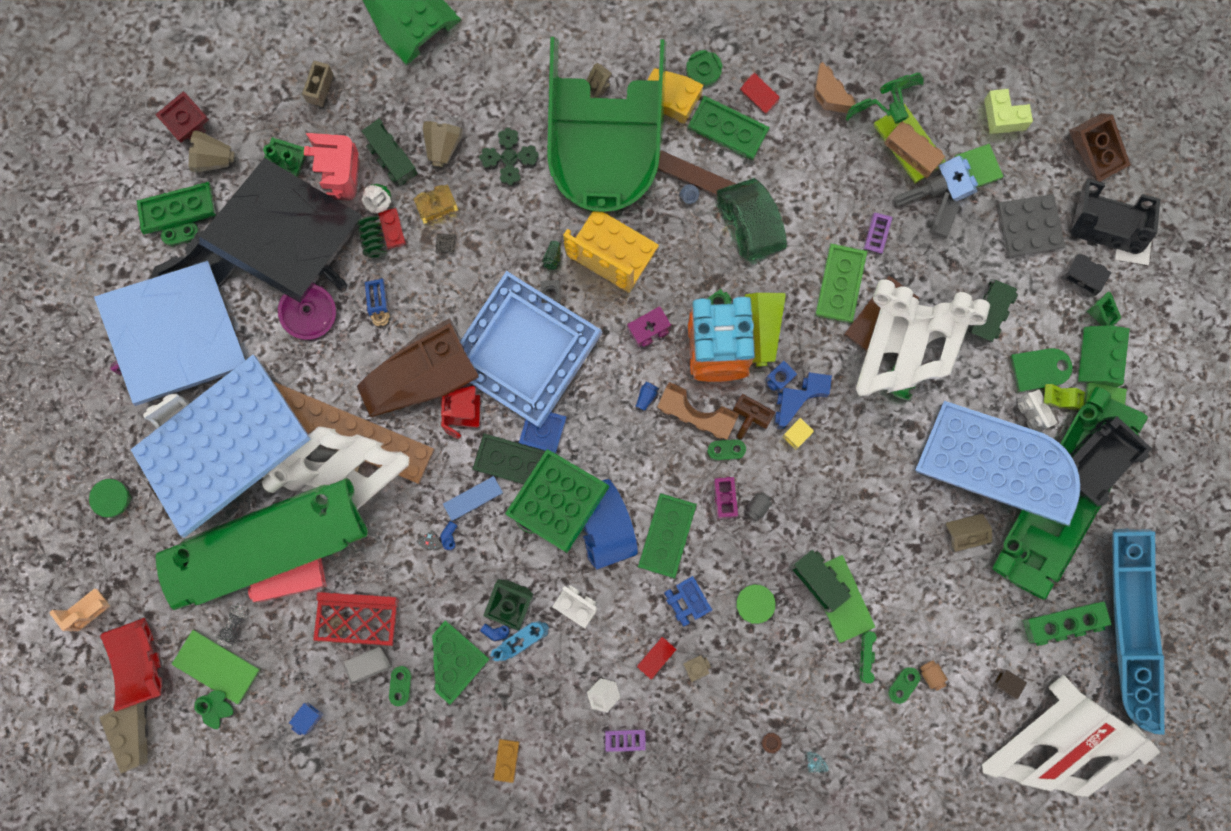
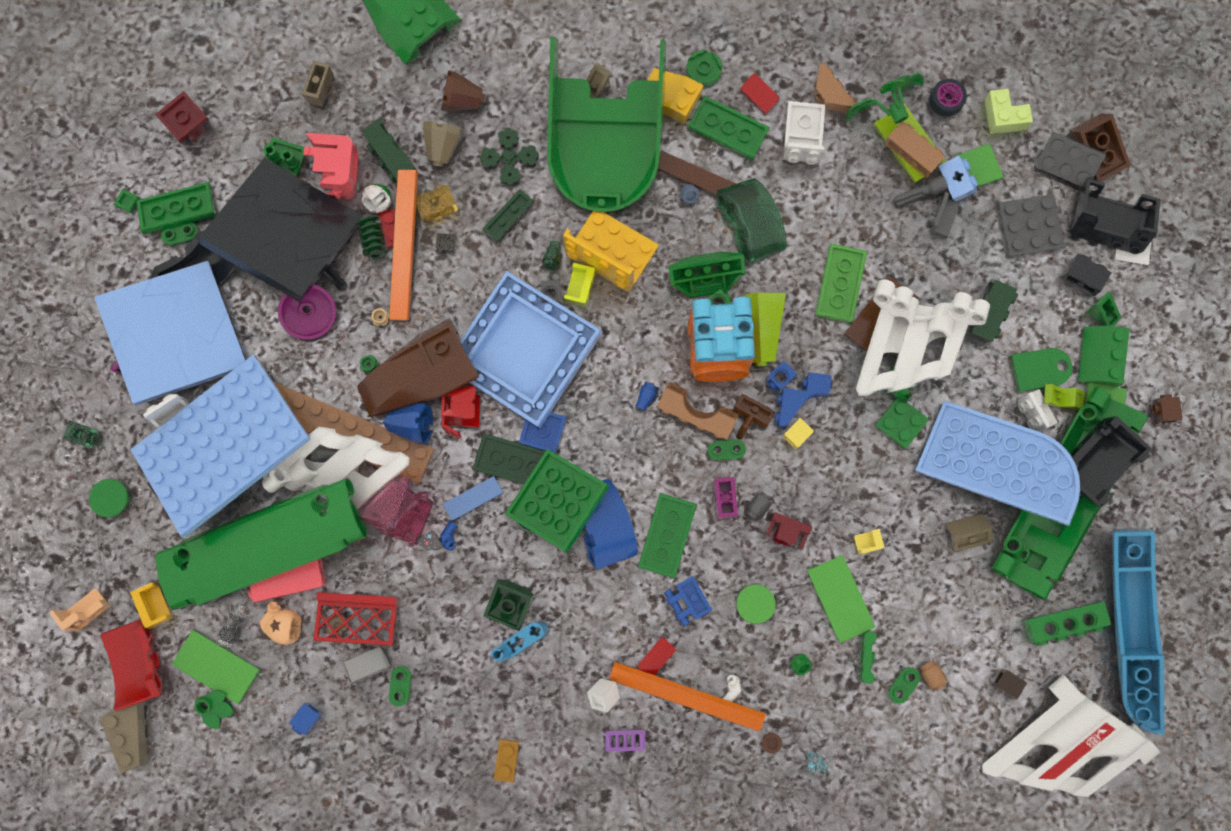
dark tan cone [189,131,235,172] -> none
blue tile [365,279,388,316] -> none
green plate [432,620,490,705] -> none
blue arm [480,623,510,641] -> none
white bracket [552,585,598,628] -> none
magenta brick [627,306,671,348] -> none
dark tan brick [682,655,711,682] -> none
dark green piece [789,549,852,613] -> none
medium lavender slope [864,212,893,254] -> none
none -> clear green brick [62,421,98,448]
none -> green tile [113,188,141,214]
none -> yellow panel [130,582,173,629]
none -> light nougat piece [260,602,302,645]
none -> clear pink windscreen [358,475,434,545]
none -> green plate [360,355,378,374]
none -> blue cone [384,403,434,444]
none -> orange tile [389,170,418,321]
none -> reddish brown cone [441,70,486,112]
none -> dark green plate [482,189,534,243]
none -> neon yellow panel [564,263,596,308]
none -> orange tile [609,662,766,731]
none -> green wedge [668,251,746,297]
none -> white arm [722,675,741,702]
none -> dark red panel [764,512,812,551]
none -> white bracket [783,101,825,165]
none -> green tile [790,654,812,676]
none -> light yellow panel [854,529,885,555]
none -> green plate [875,397,929,450]
none -> wheel [929,79,967,117]
none -> dark grey plate [1035,131,1106,186]
none -> reddish brown brick [1152,394,1182,424]

